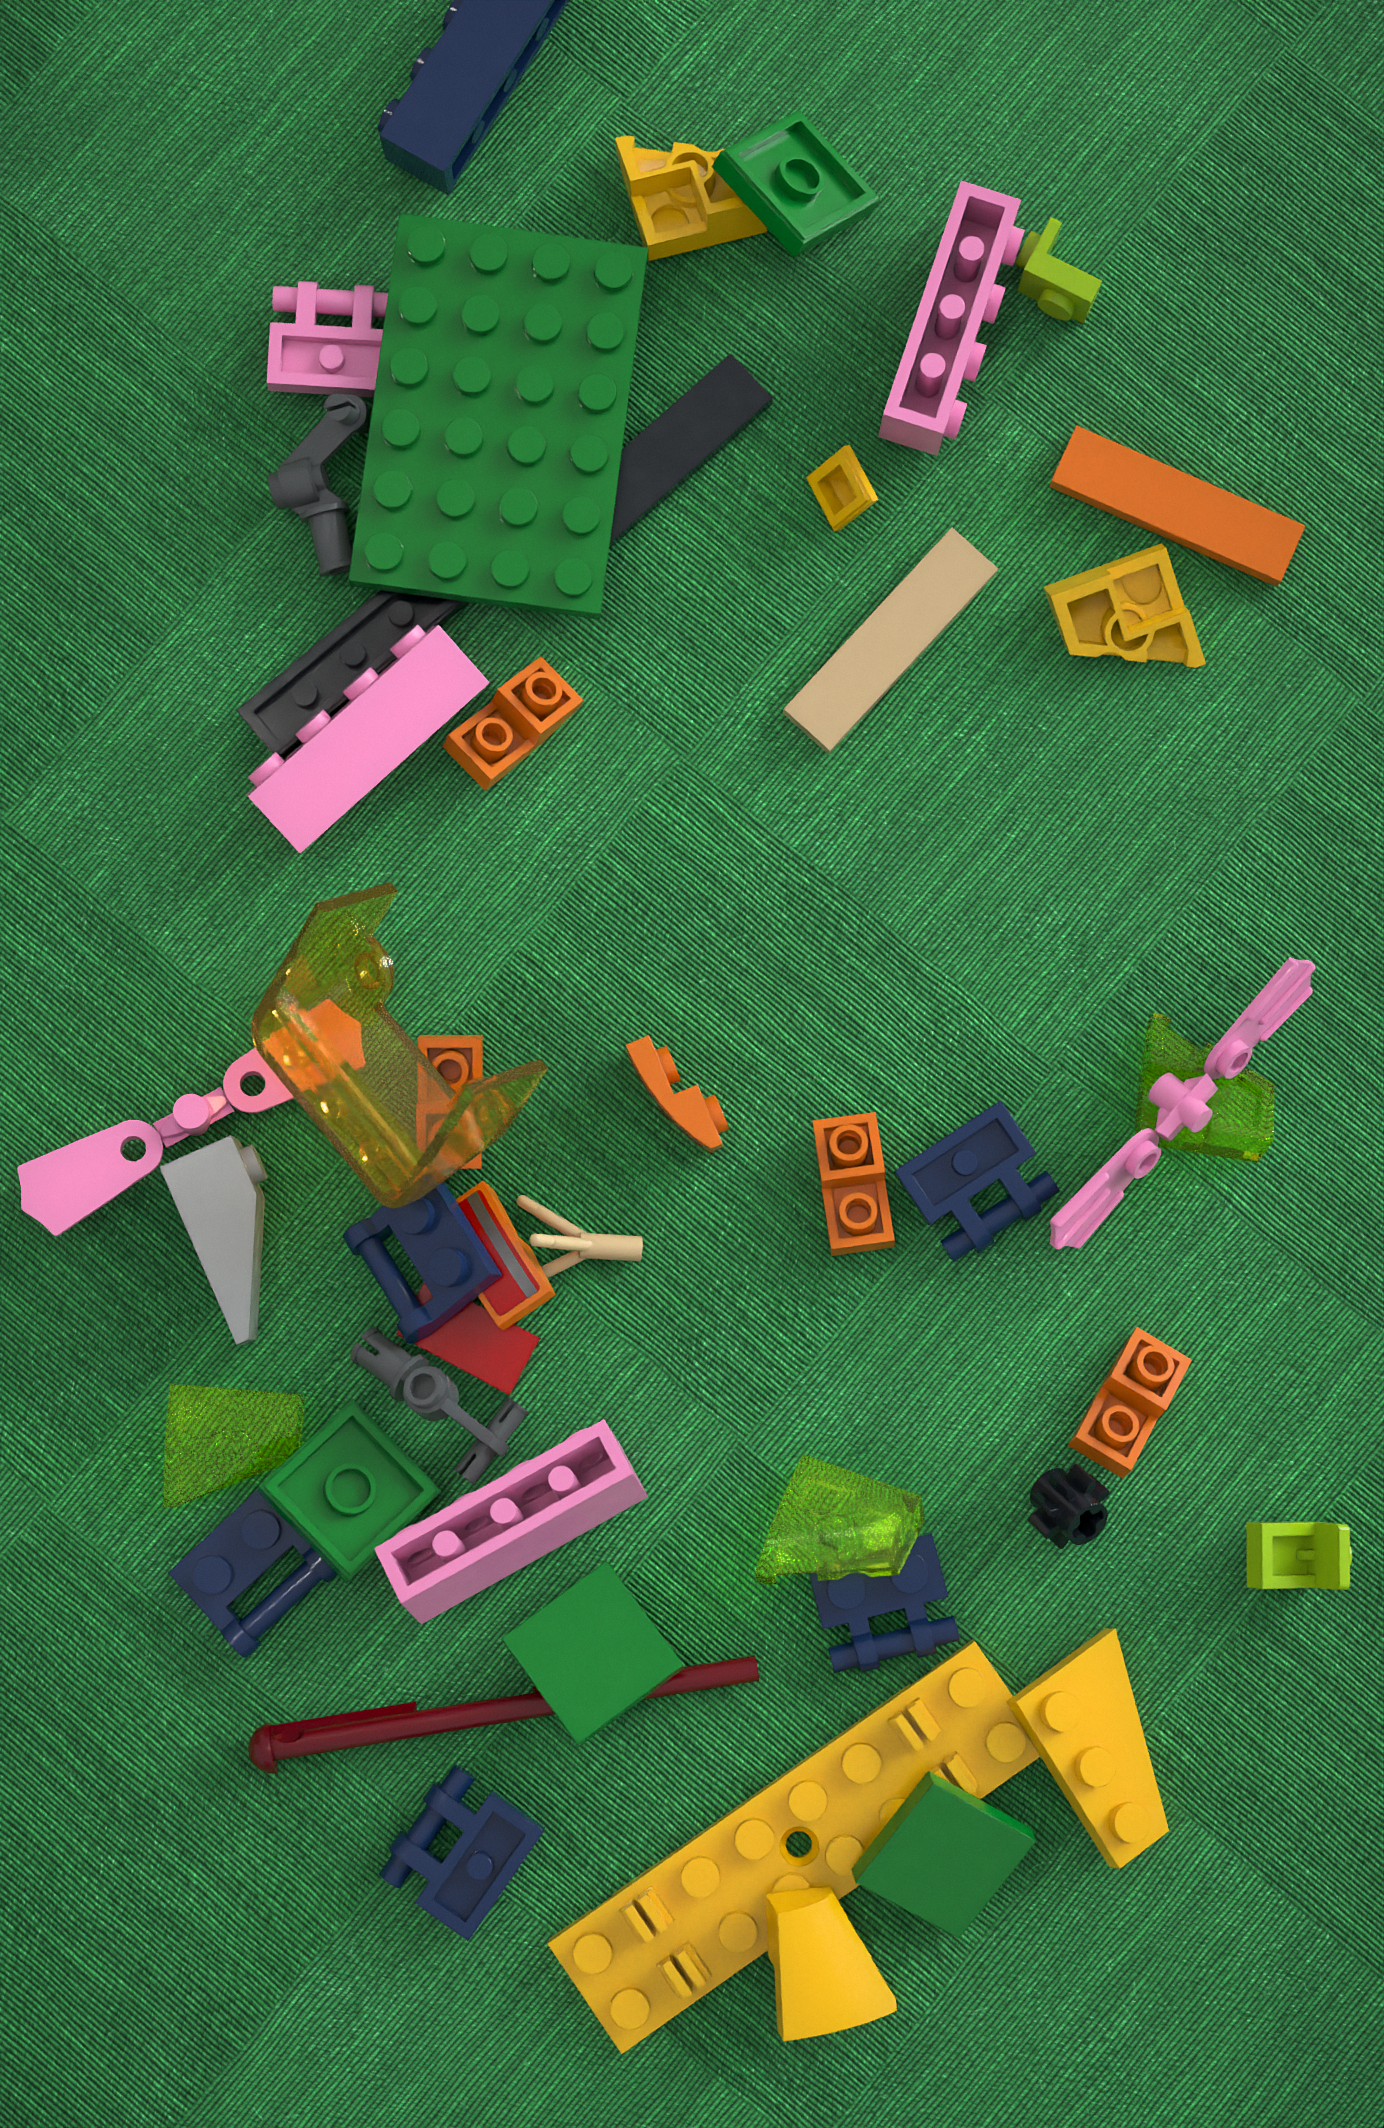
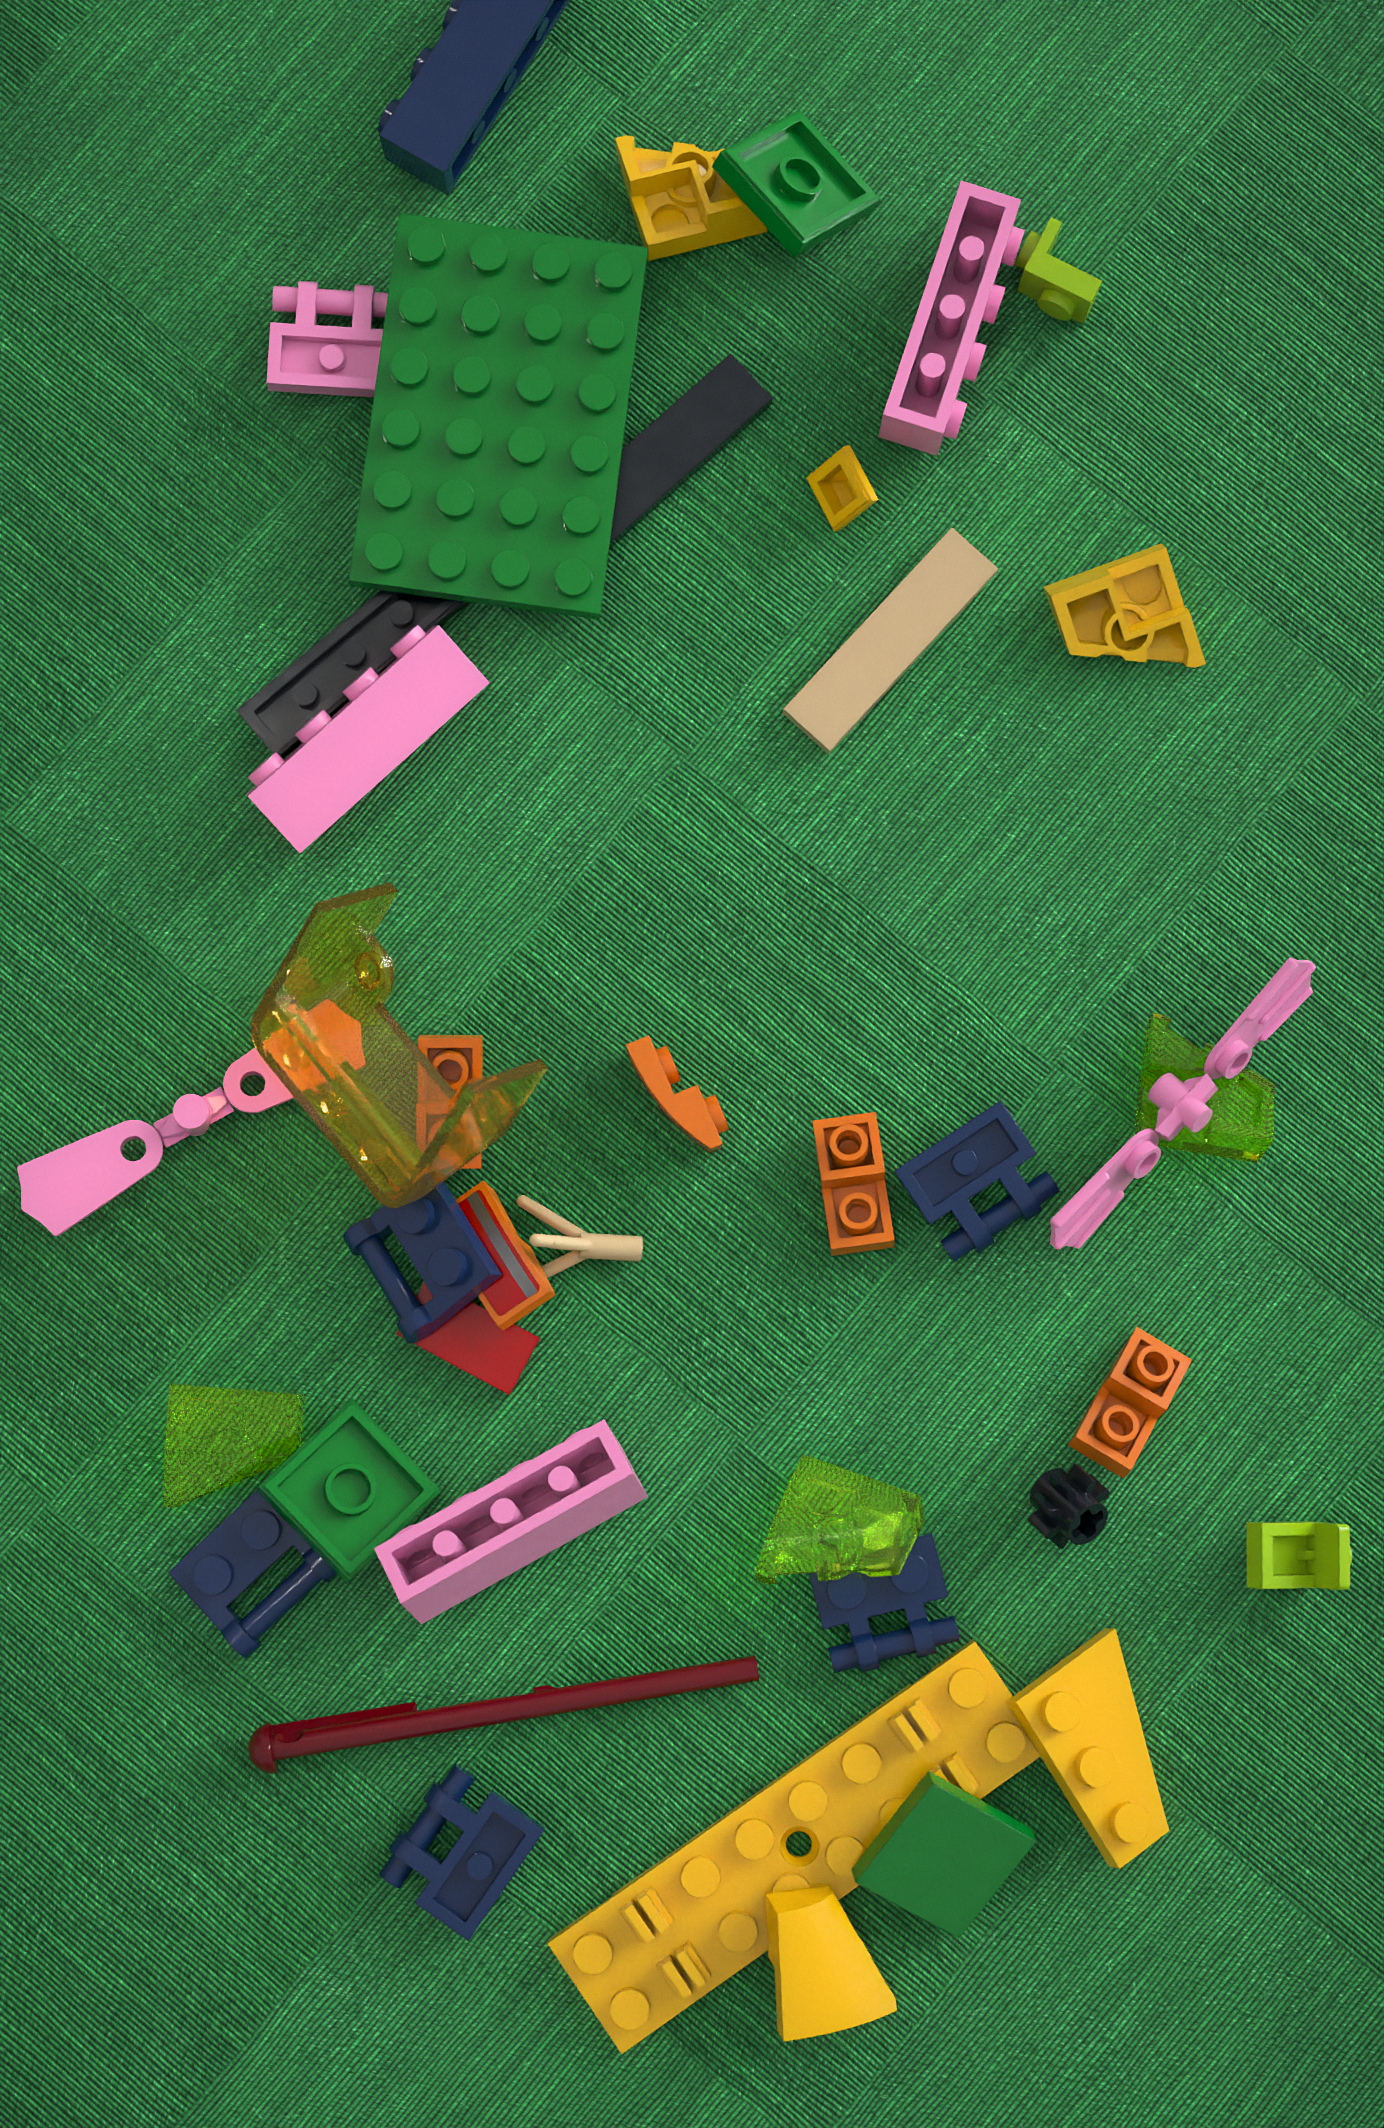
light grey slope [160,1135,268,1345] -> none
dark grey pin [268,393,372,576] -> none
dark grey pin [350,1327,529,1486] -> none
orange slope [442,656,584,791] -> none
green tile [501,1561,684,1747] -> none
orange tile [1049,425,1305,587] -> none

